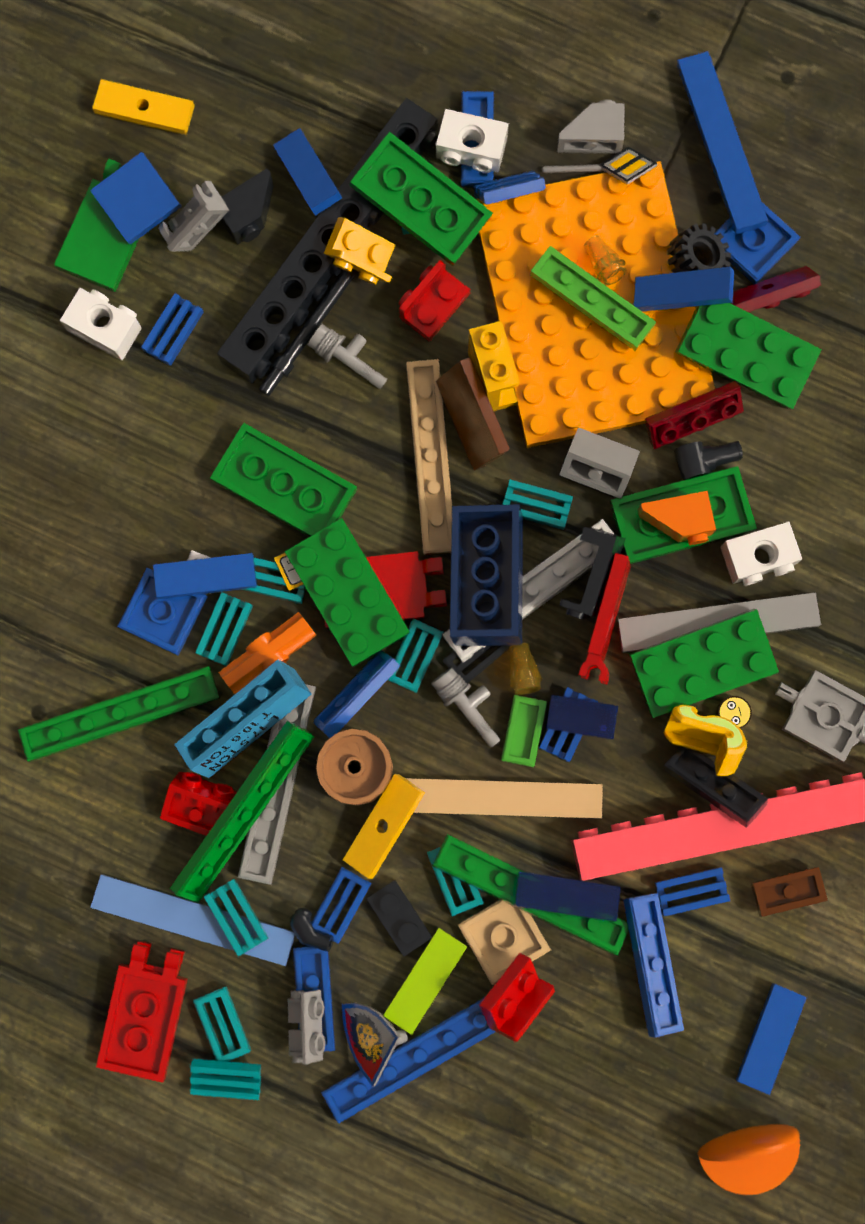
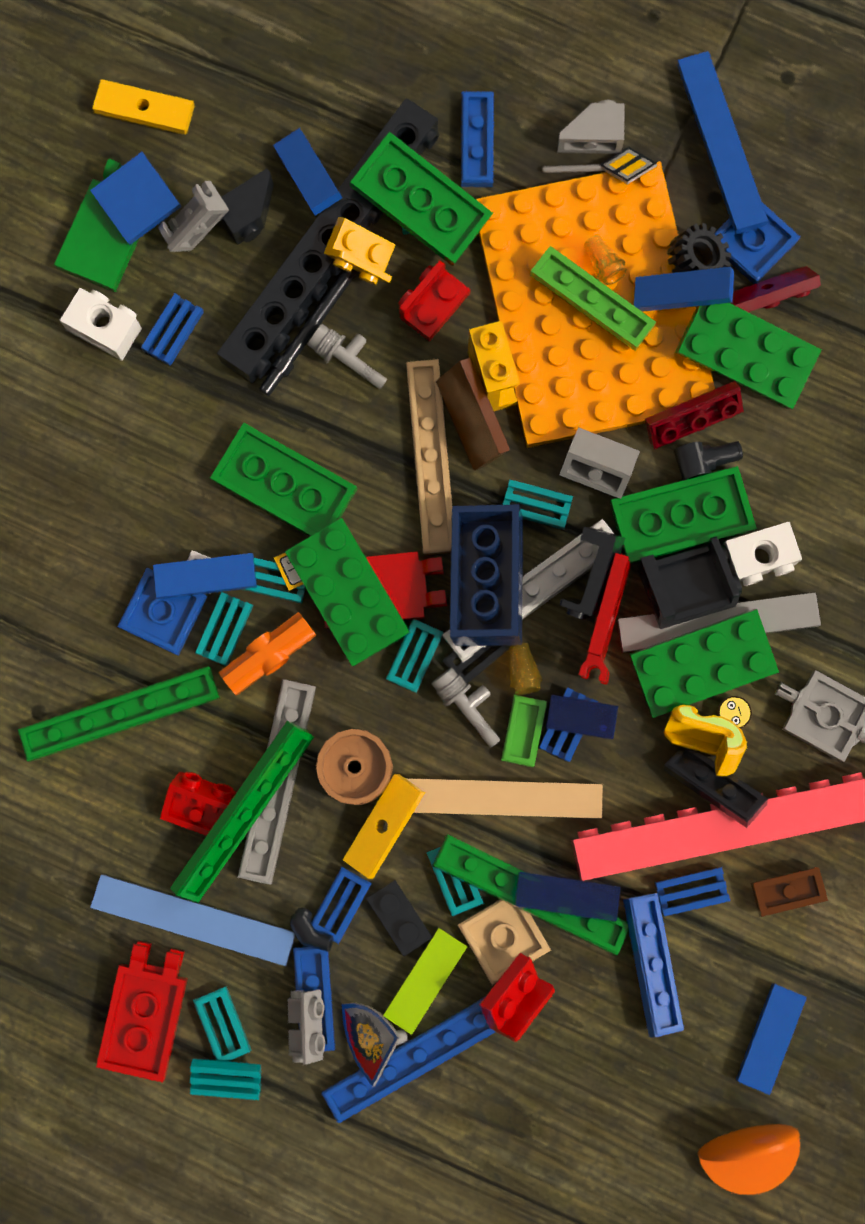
dark azure brick [174,659,312,778] -> none
teal tile [204,879,269,957] -> none
blue tile [313,650,400,738] -> none
white brick [436,109,509,173] -> none
blue tile [473,171,546,205] -> none
orange slope [638,491,716,545] -> none
none -> black panel [638,536,742,629]

